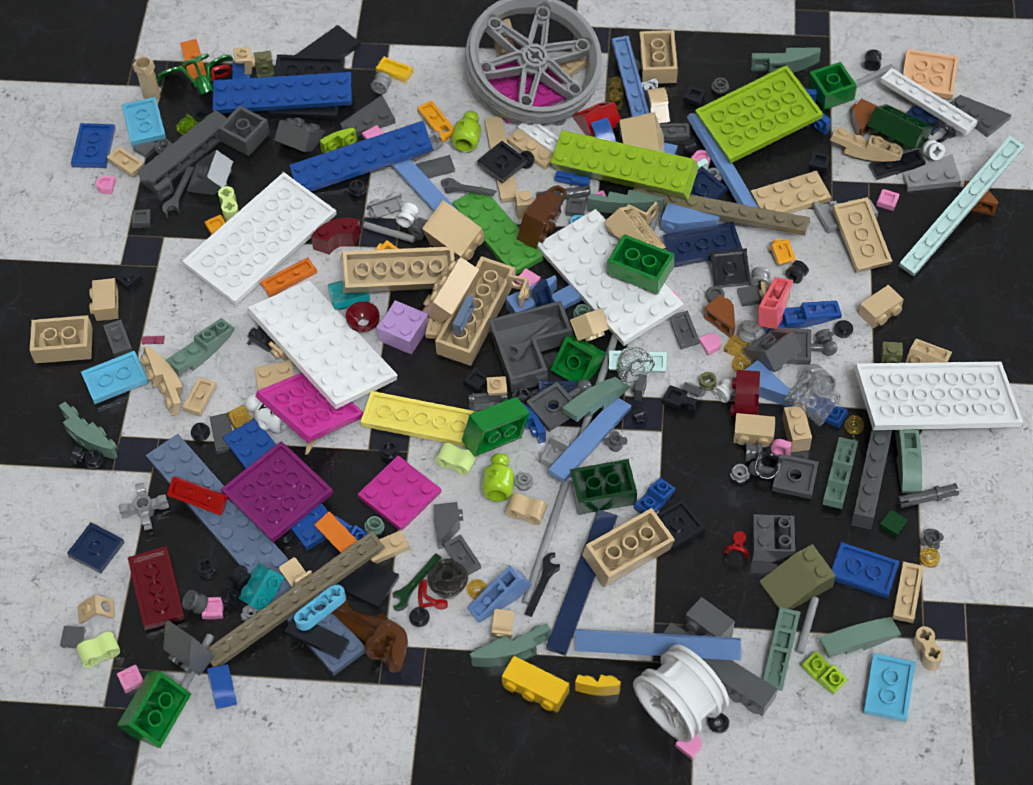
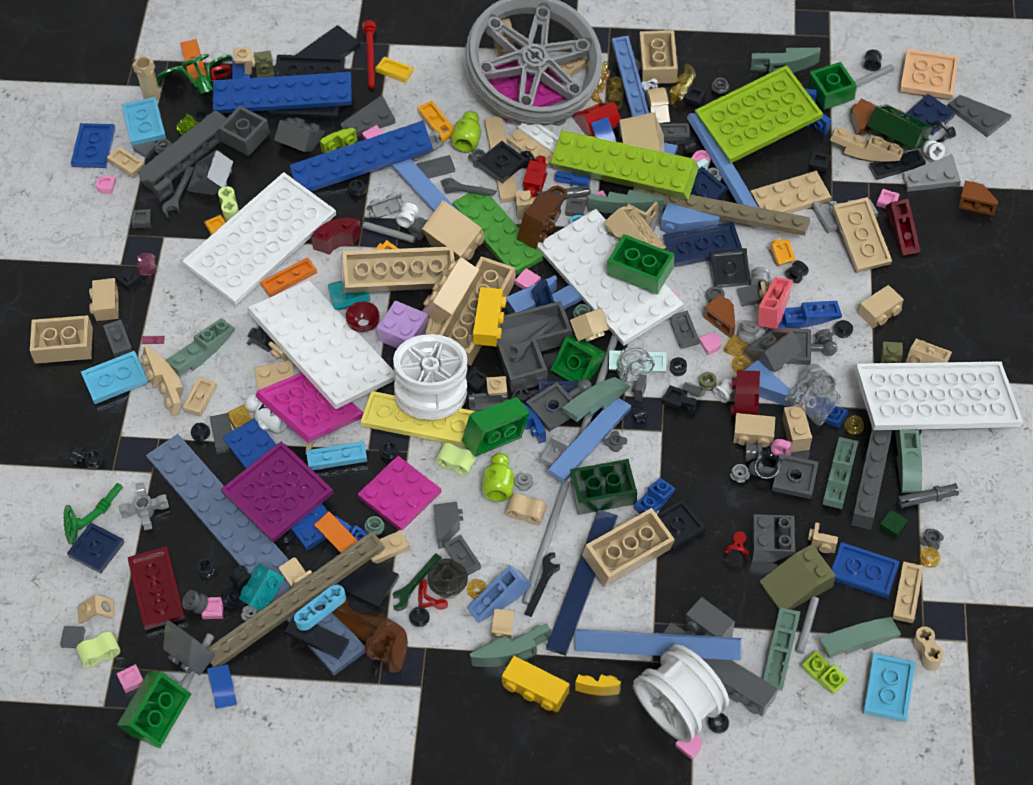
sand green slope [59,402,118,459] -> none
red plate [167,476,228,515] -> none
light grey wheel [371,72,392,94] -> none
sand blue tile [453,295,475,337] -> none
tan bracket [507,274,531,308] -> none
white plate [880,68,977,135] -> none
light aqua plate [899,136,1025,276] -> none
none -> green dish [64,483,123,545]
none -> clear pink wheel [137,253,156,276]
none -> medium azure plate [306,441,367,470]
none -> red piece [362,20,376,89]
none -> white wheel [393,334,467,420]
none -> dark grey plate [468,149,485,167]
none -> yellow brick [473,287,506,346]
none -> red piece [523,155,548,198]
none -> clear yellow piece [591,61,611,103]
none -> clear yellow piece [670,63,695,104]
none -> black bush [670,357,687,376]
none -> tan bracket [808,523,838,553]
none -> dark red slope [885,199,920,256]

